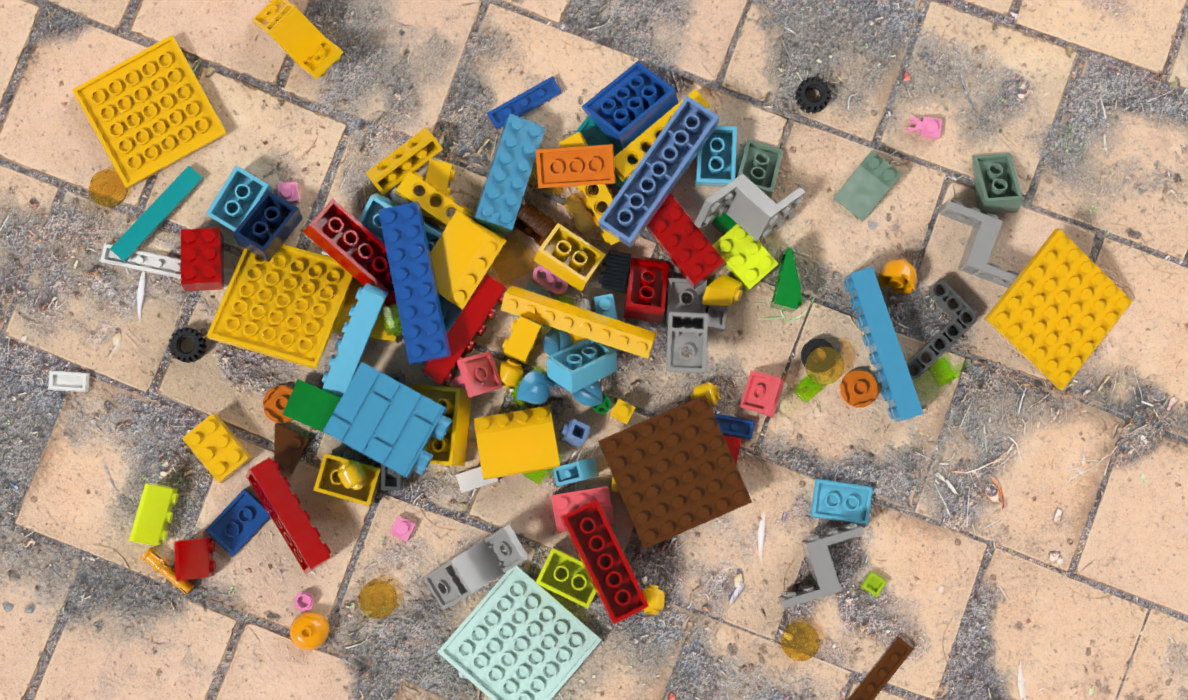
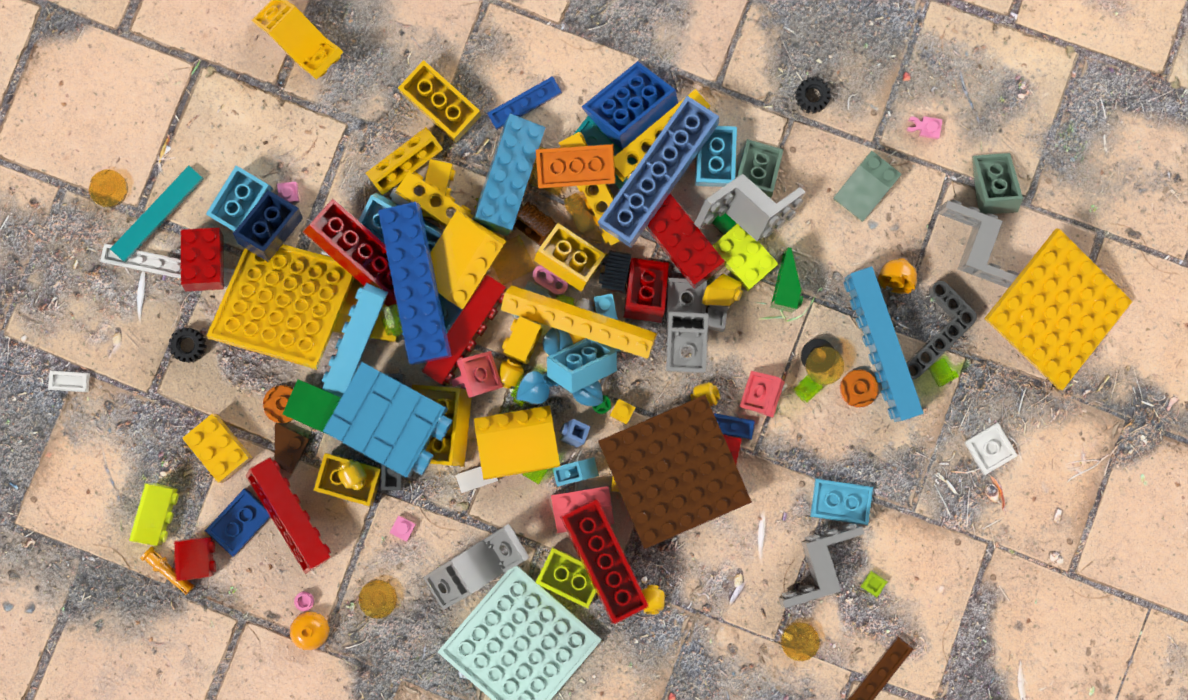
yellow plate [72,35,228,189] -> none
none -> yellow brick [398,60,482,143]
none -> white tile [964,423,1018,475]

